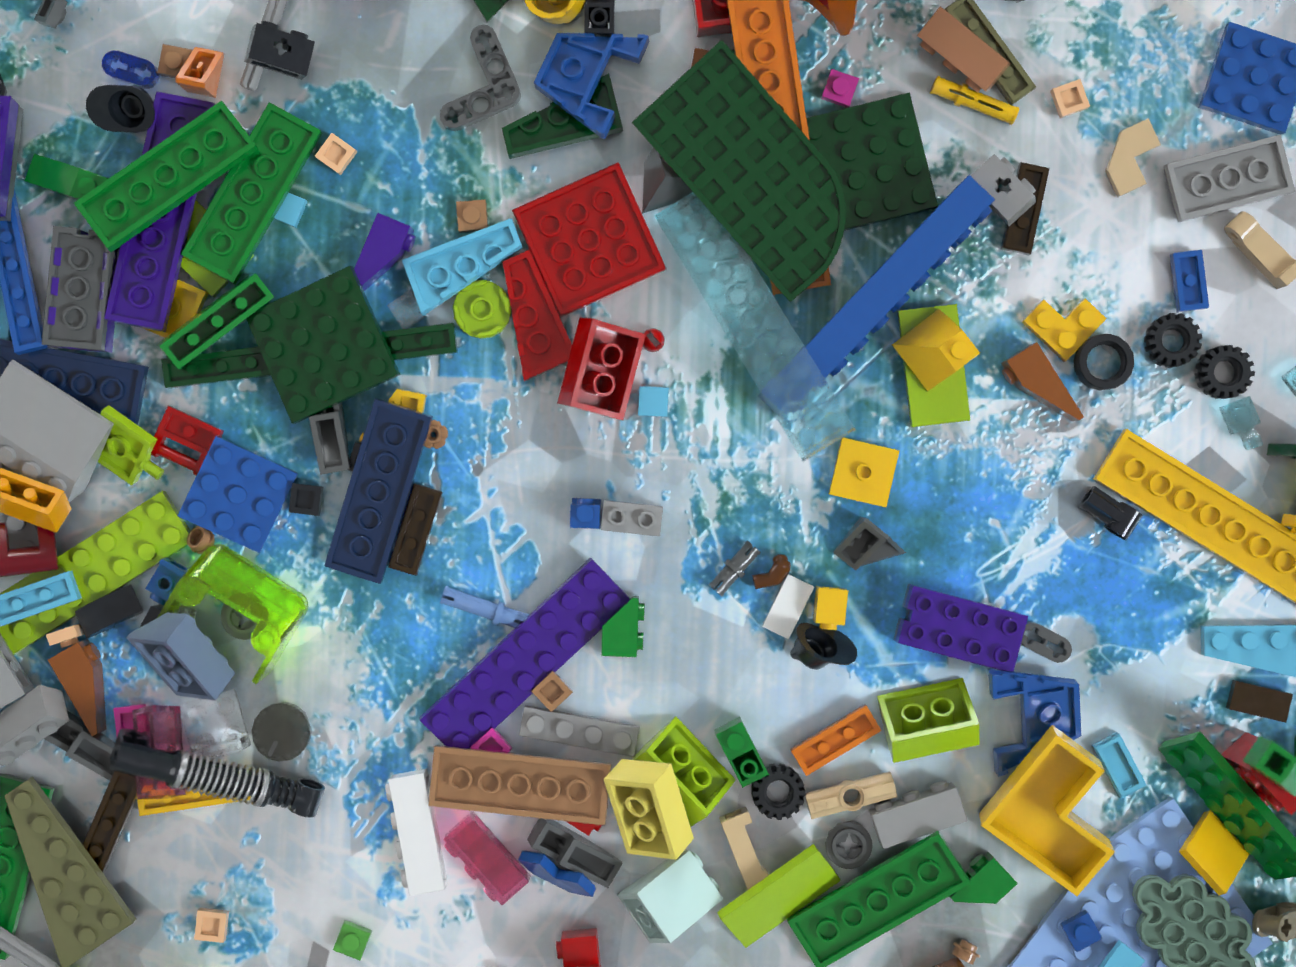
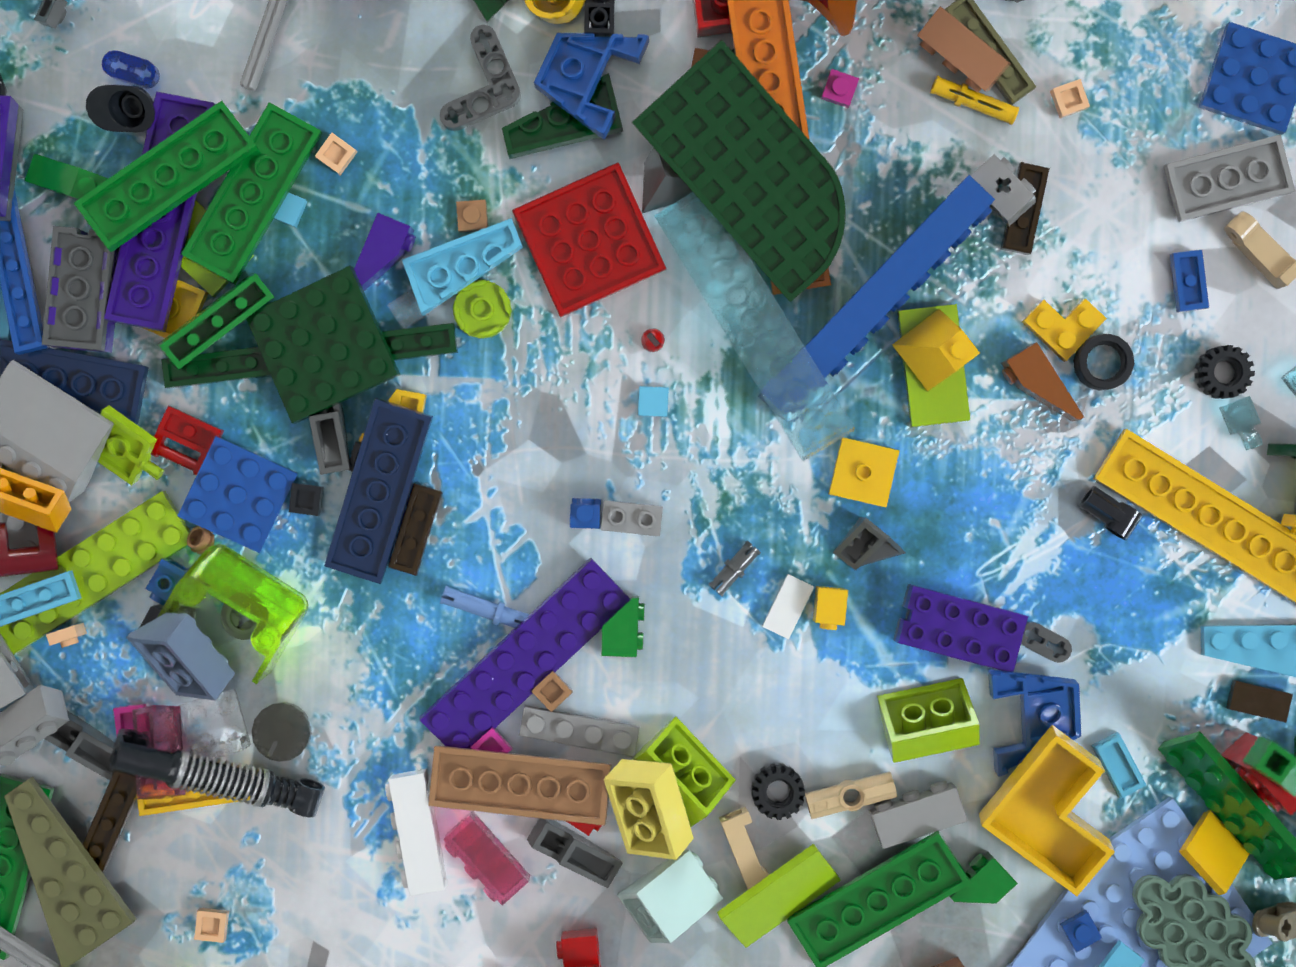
dark orange slope [48,639,106,736] -> none
black slope [75,584,143,639] -> none
medium nougat plate [157,44,193,78] -> none
orange slope [175,47,224,98] -> none
black brick [244,21,315,80] -> none
bright green plate [333,920,372,961] -> none
medium nougat plate [424,420,448,449] -> none
red wing [503,250,572,381] -> none
blue tile [518,851,596,897] -> none
red brick [557,318,646,420] -> none
green slope [714,717,769,788] -> none
reddish brown arm [753,554,791,589] -> none
black piece [790,623,857,670] -> none
orange plate [790,704,882,776] -> none
dark green plate [806,92,938,231] -> none
dark grey gear [825,821,872,869] -> none
medium nougat plate [951,939,980,965] -> none
tan tile [1105,118,1161,198] -> none
black tyre [1144,313,1202,368] -> none

